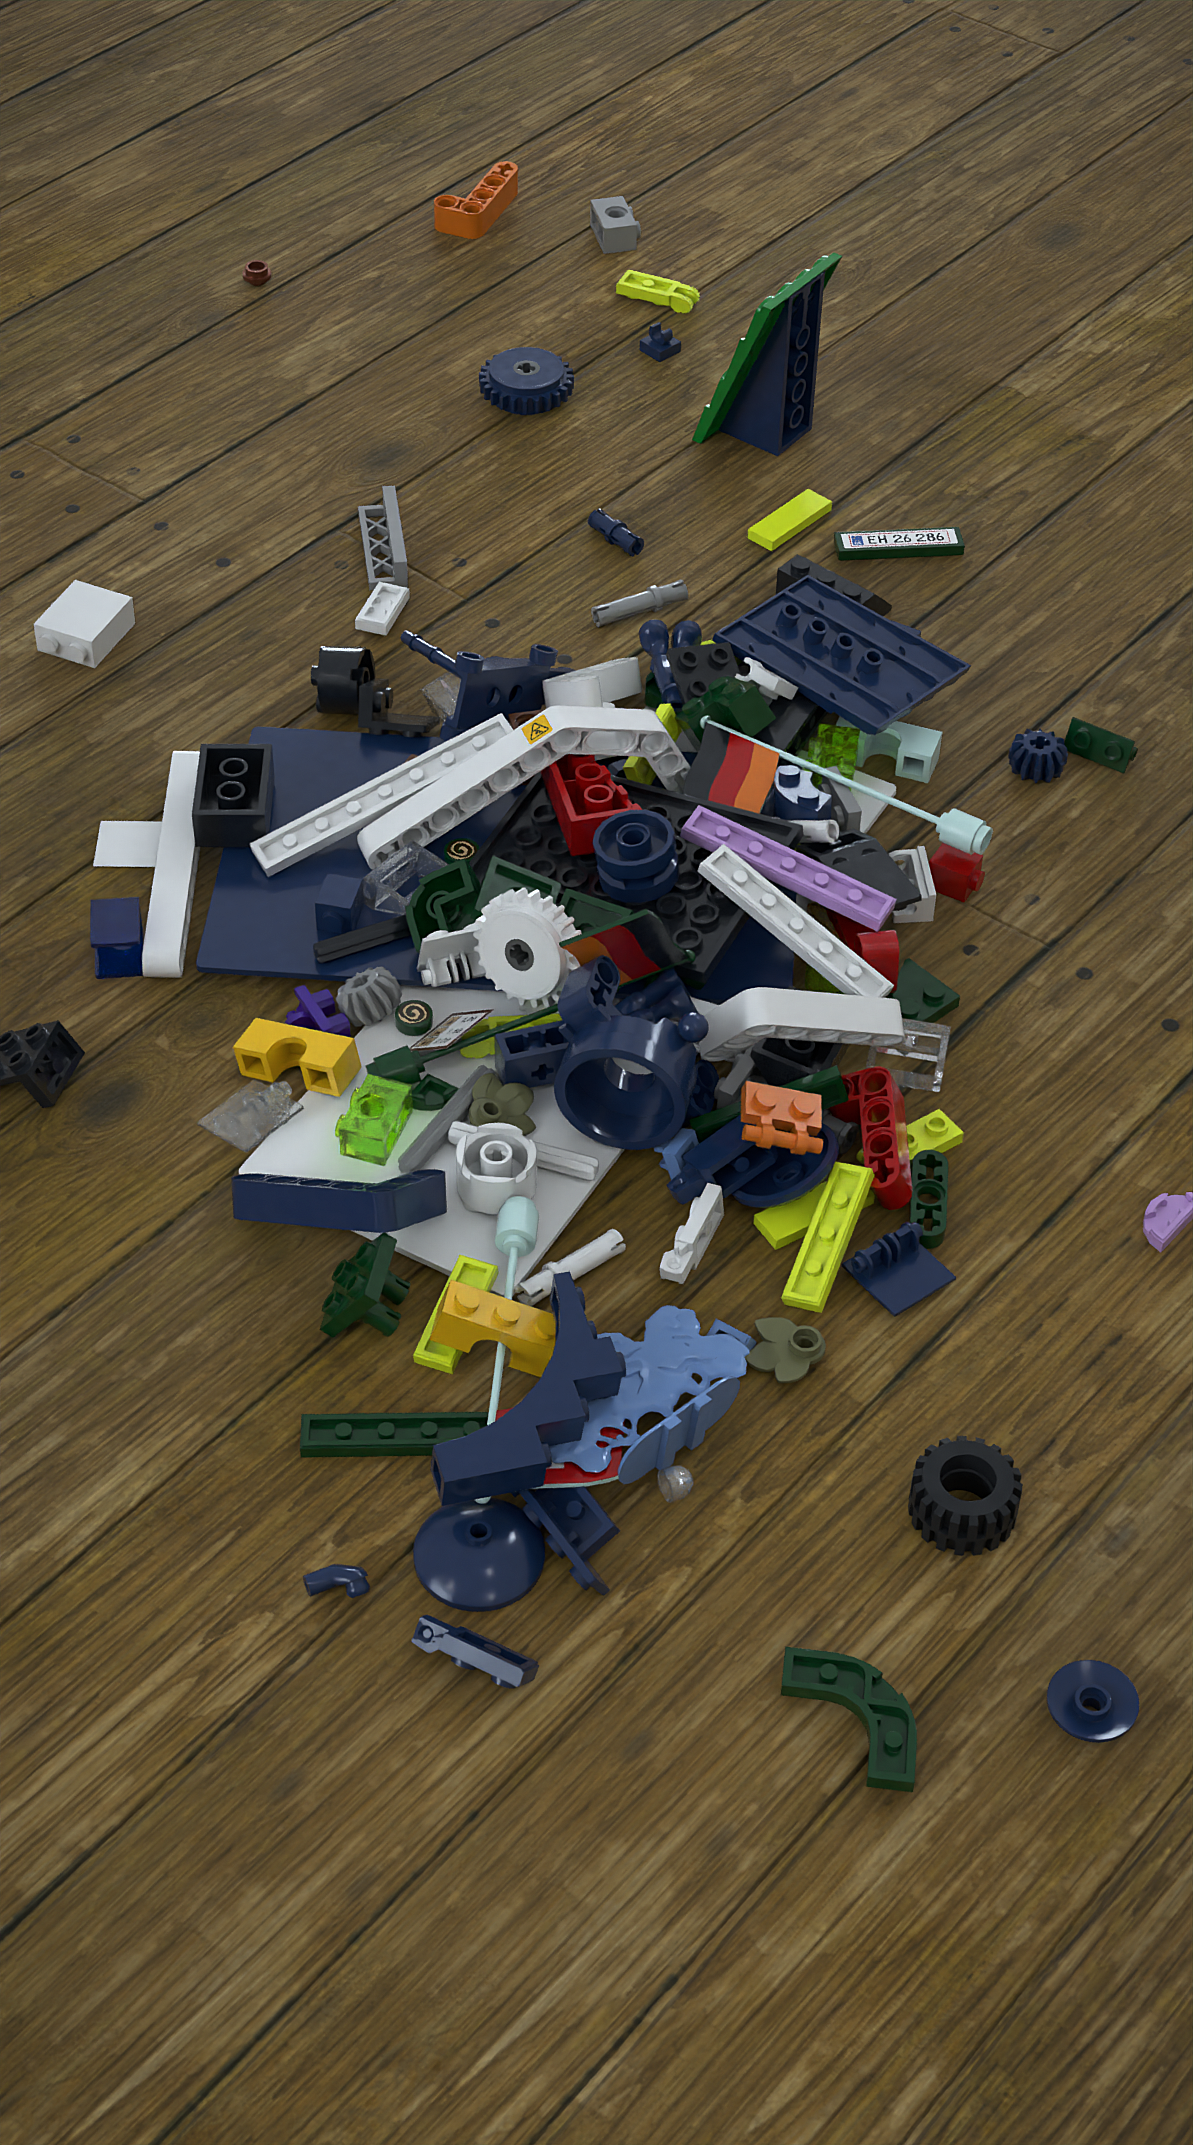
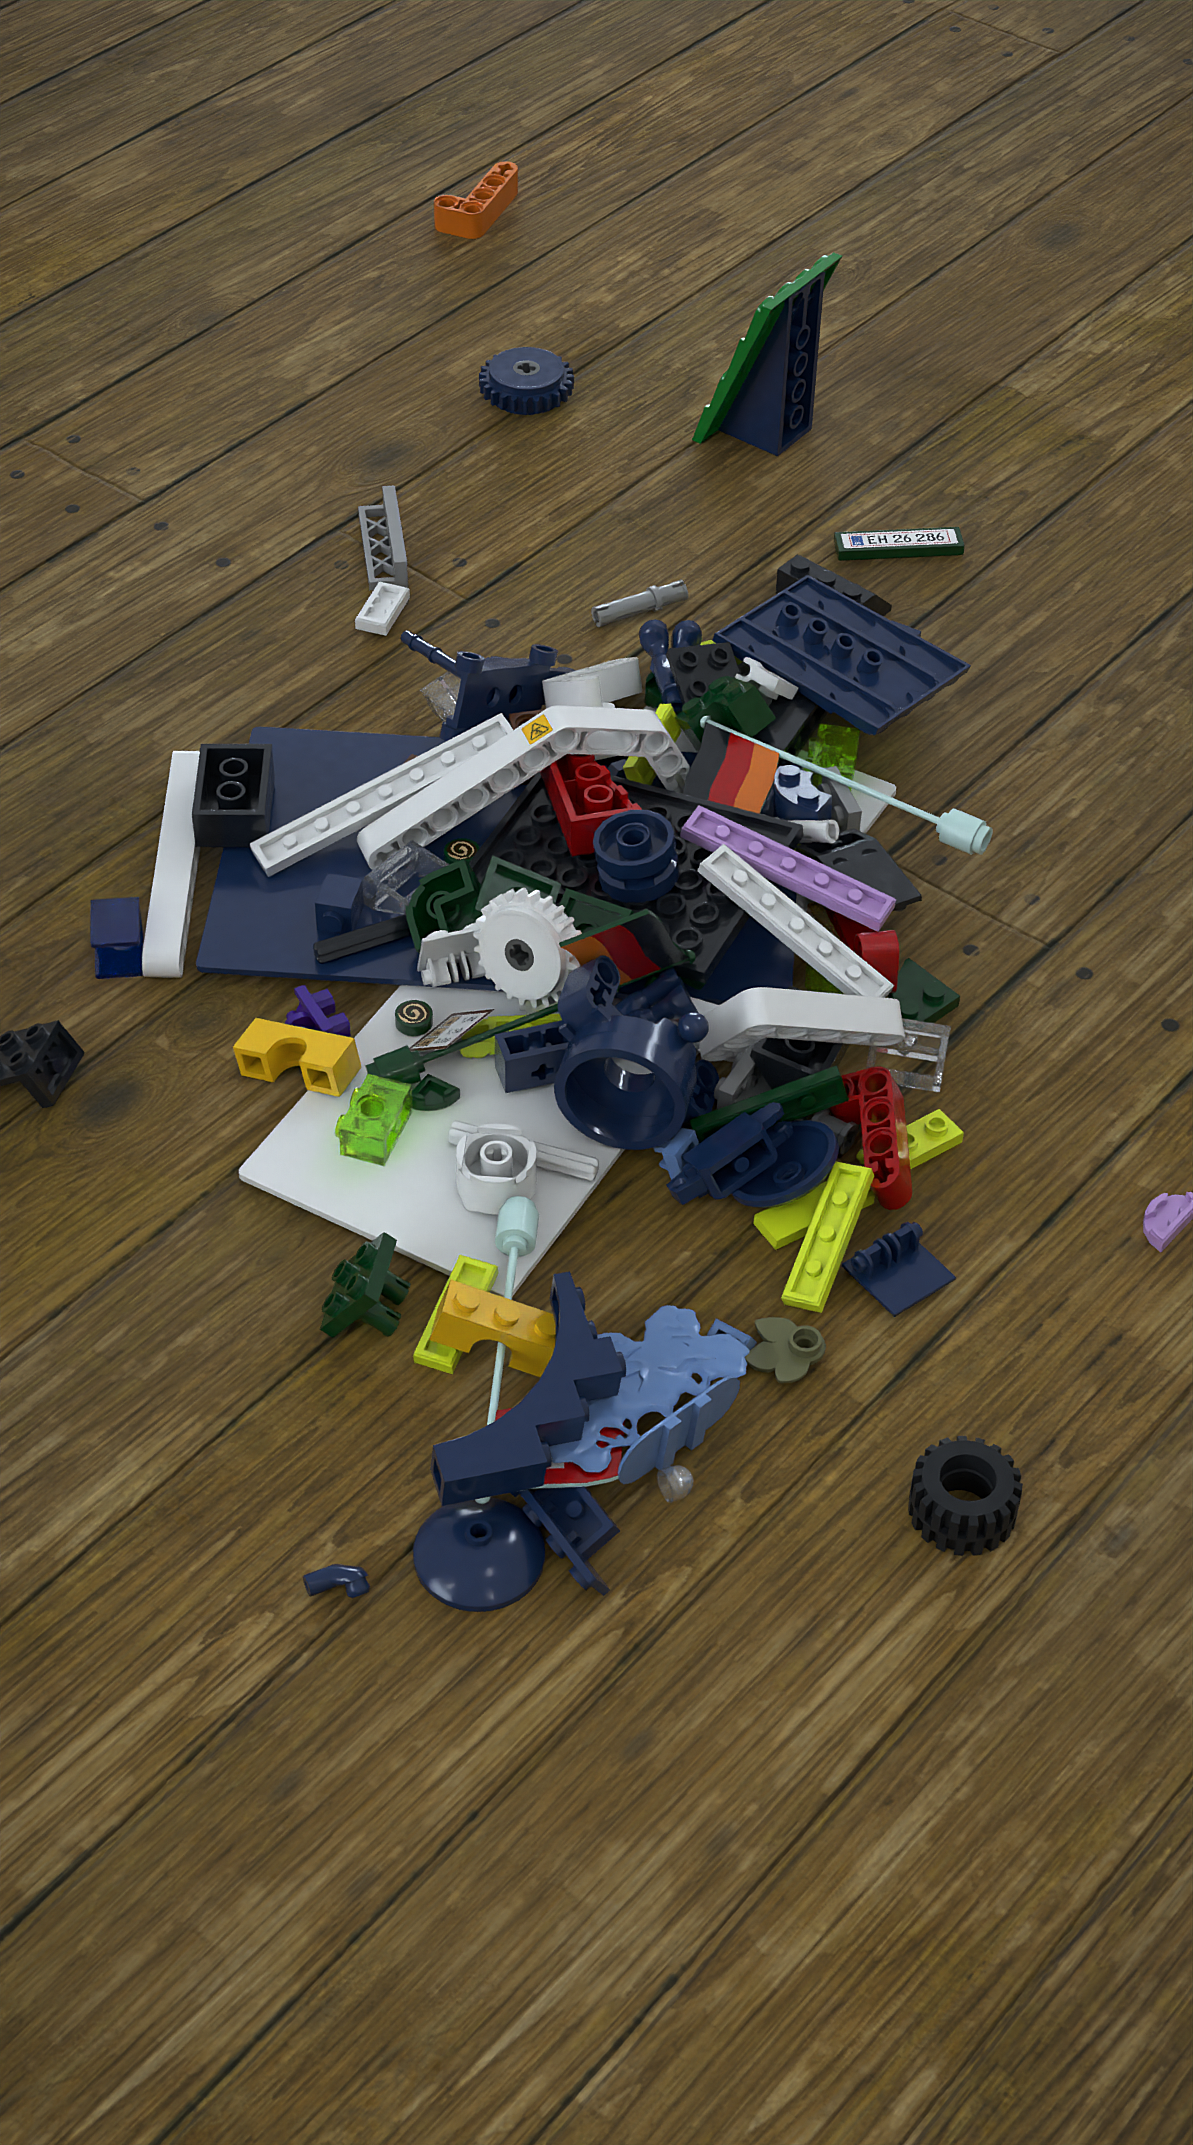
white brick [34,580,135,668] -> none
white sticker [93,821,162,867] -> none
clear hinge [197,1079,304,1153] -> none
dark blue beam [231,1169,447,1233] -> none
copper plate [243,260,271,286] -> none
dark green tile [300,1412,489,1458] -> none
black brick [311,646,376,715] -> none
light grey gear [336,967,402,1027] -> none
black bracket [358,678,440,737] -> none
light grey axle [398,1065,496,1174] -> none
dark blue hinge [411,1615,539,1689] -> none
olive plate [468,1073,536,1136] -> none
white pin [515,1229,626,1307] -> none
dark blue pin [588,508,644,557] -> none
light grey brick [590,196,641,254] -> none
neon yellow hinge [616,270,700,313] -> none
dark blue tile [639,322,681,362] -> none
white hinge [660,1183,724,1284] -> none
orange plate [741,1081,823,1155] -> none
neon yellow tile [747,489,832,551] -> none
dark green plate [781,1647,917,1792] -> none
light aqua arch [829,716,942,783] -> none
white hinge [889,846,936,923] -> none
dark green beam [909,1150,948,1249] -> none
red brick [929,843,985,902] -> none
dark blue gear [1008,728,1068,784] -> none
dark blue dish [1046,1660,1139,1743] -> none
dark green hinge [1064,717,1138,773] -> none

